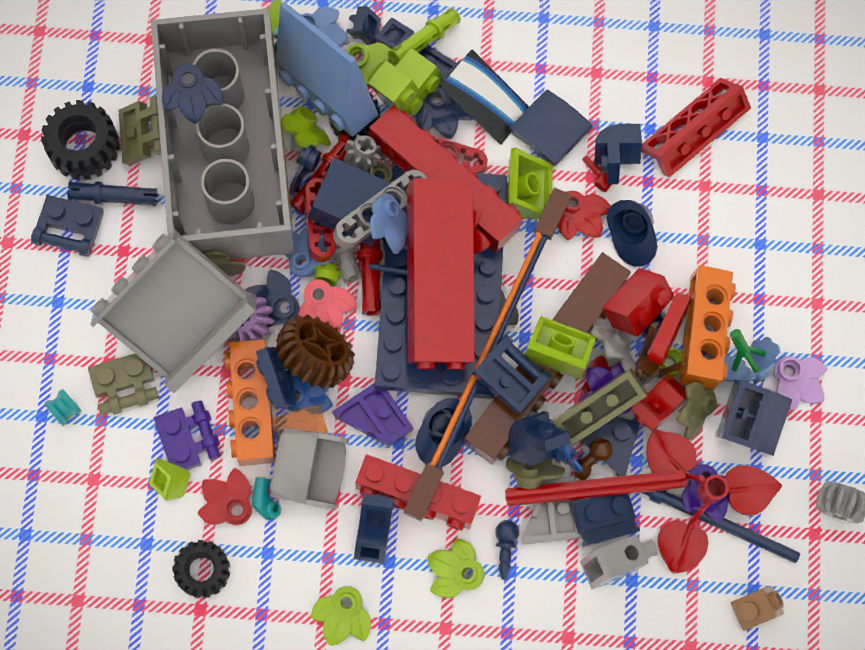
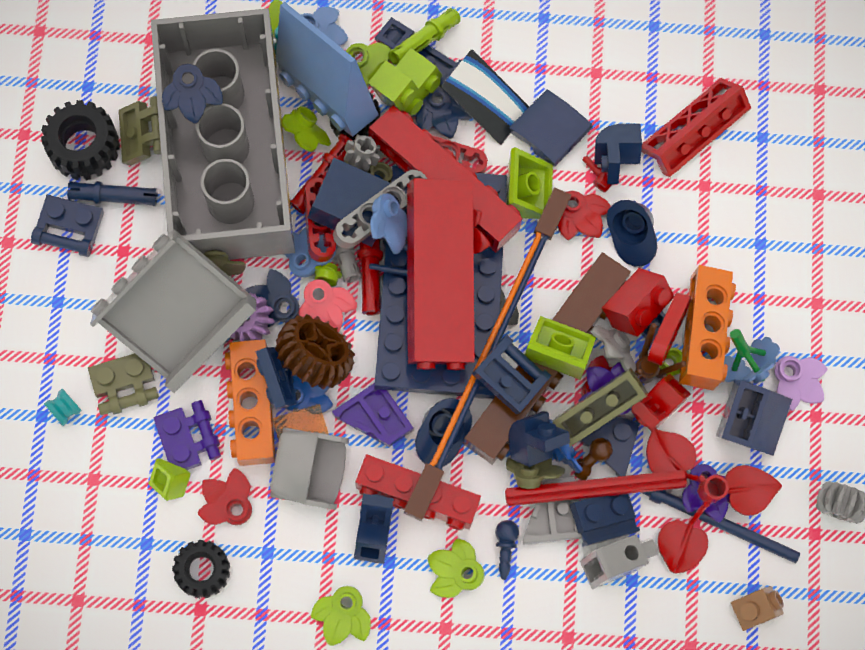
teal arm [252,477,281,520] -> none
dark blue plate [289,144,322,196] -> none
dark blue tile [346,6,381,45] -> none
olive plate [676,382,717,440] -> none

